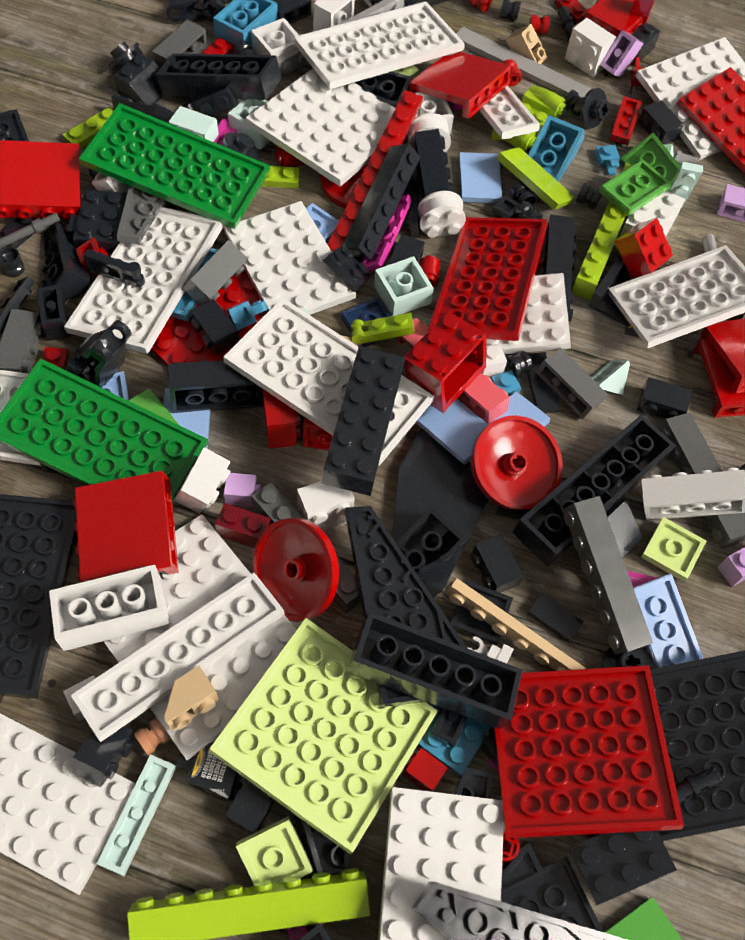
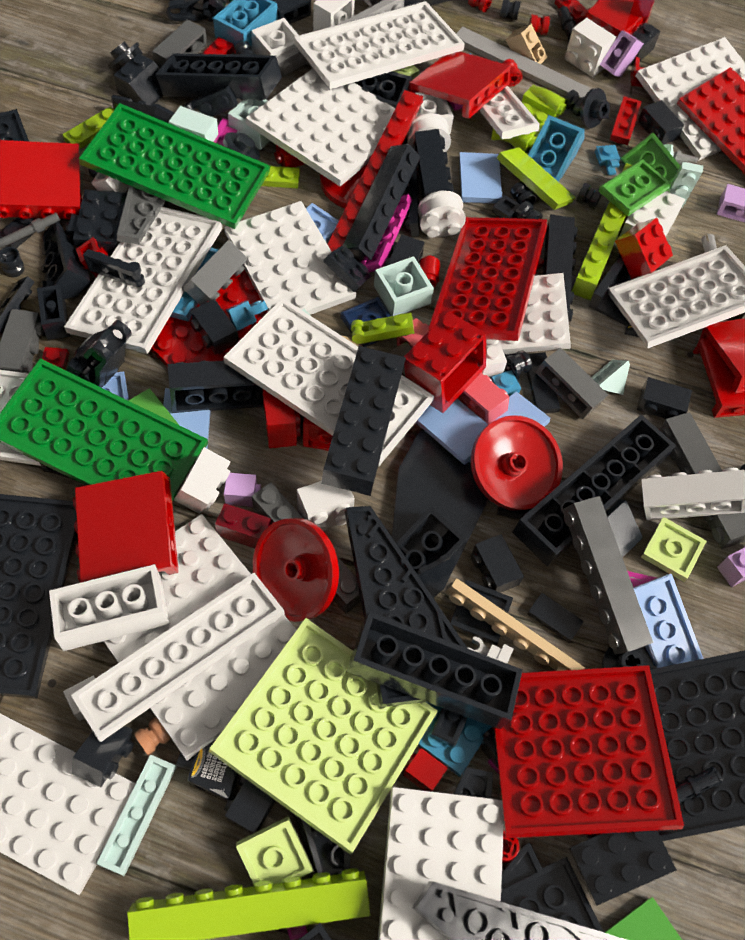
tan slope [164,665,220,731] -> none

